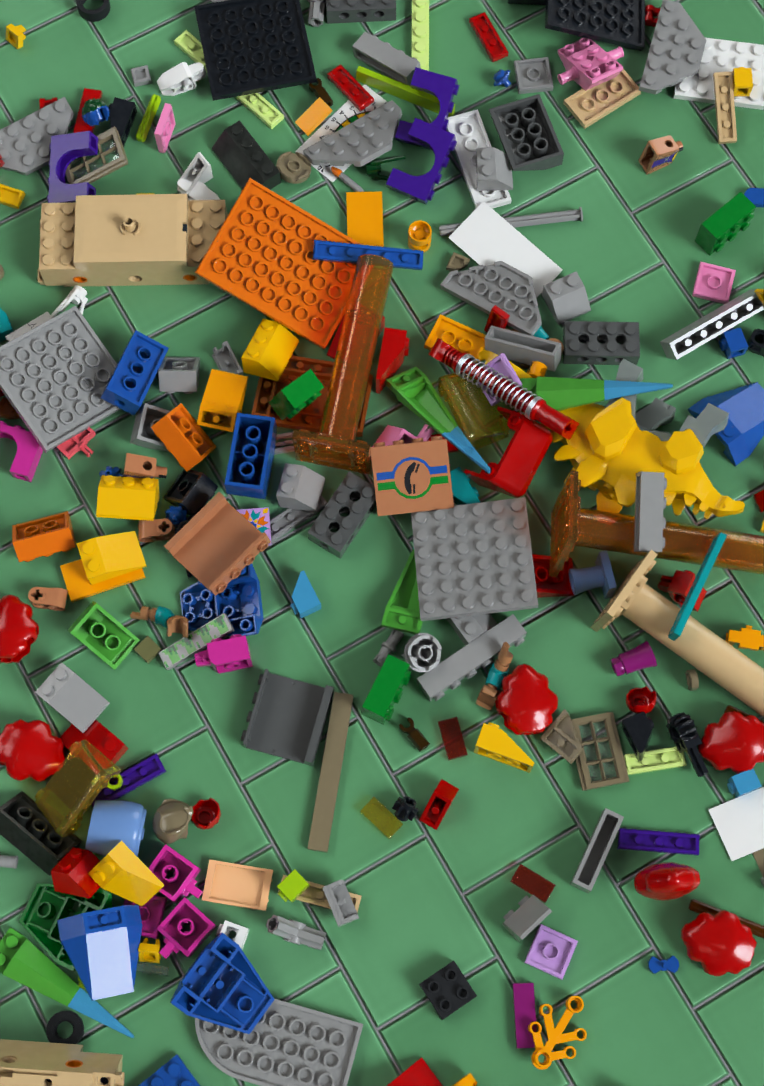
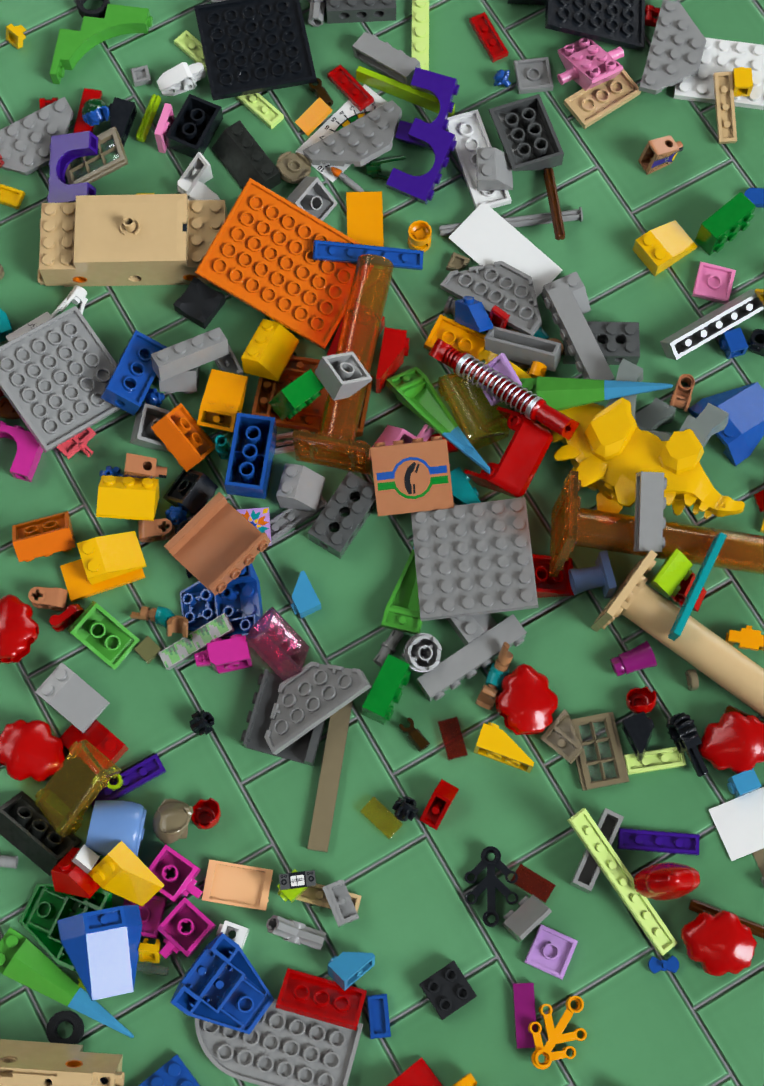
none -> red plate [49,604,84,632]
none -> bright green arch [50,4,153,84]
none -> white tile [72,844,100,874]
none -> blue plant [145,388,165,407]
none -> light grey brick [151,327,229,381]
none -> black brick [165,94,223,158]
none -> black brick [173,277,226,329]
none -> black gear [190,710,214,736]
none -> teal pin [215,435,231,459]
none -> clear pink slope [246,607,309,681]
none -> light grey plate [264,662,371,755]
none -> red plate [275,968,367,1031]
none -> sticker [279,870,316,890]
none -> light grey slope [286,176,338,221]
none -> light grey slope [315,351,372,401]
none -> dark azure slope [328,952,375,991]
none -> blue tile [366,994,391,1039]
none -> flat silver wheel [443,296,456,317]
none -> blue slope [455,296,493,332]
none -> black plant [465,846,518,927]
none -> reddish brown axle [543,167,565,240]
none -> light grey brick [544,283,615,381]
none -> yellowish green tile [567,808,678,956]
none -> yellow slope [632,220,698,276]
none -> lime slope [648,548,693,598]
none -> nougat piece [669,374,695,412]

